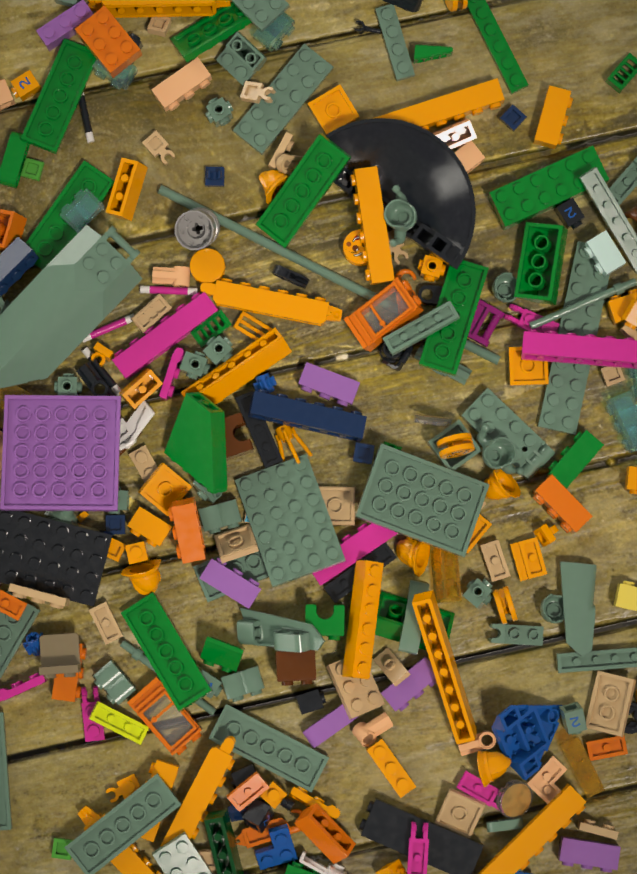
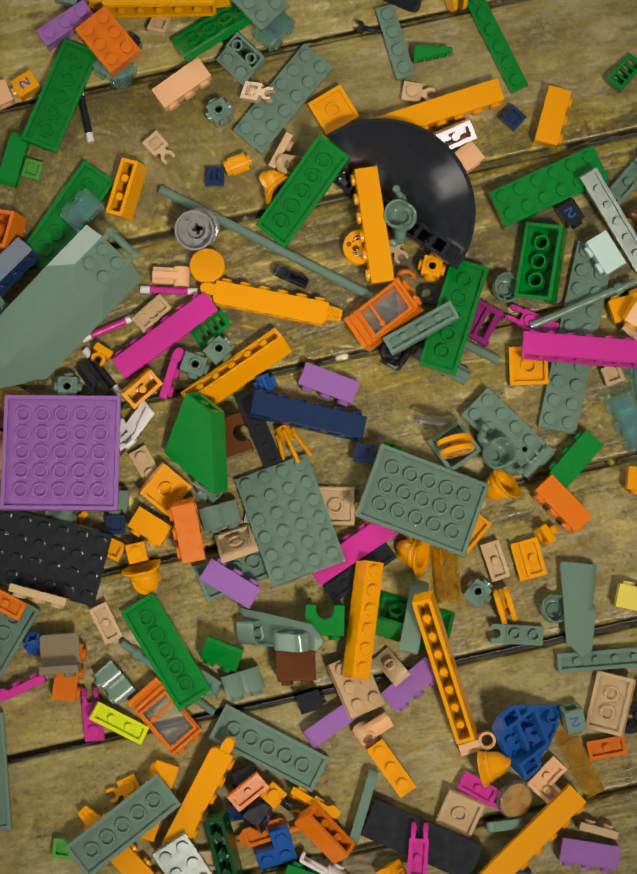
light orange tile [233,311,272,341] -> none
none -> light orange brick [223,152,252,176]
none -> sand green beam [349,768,379,844]
none -> tan plate [401,81,435,104]

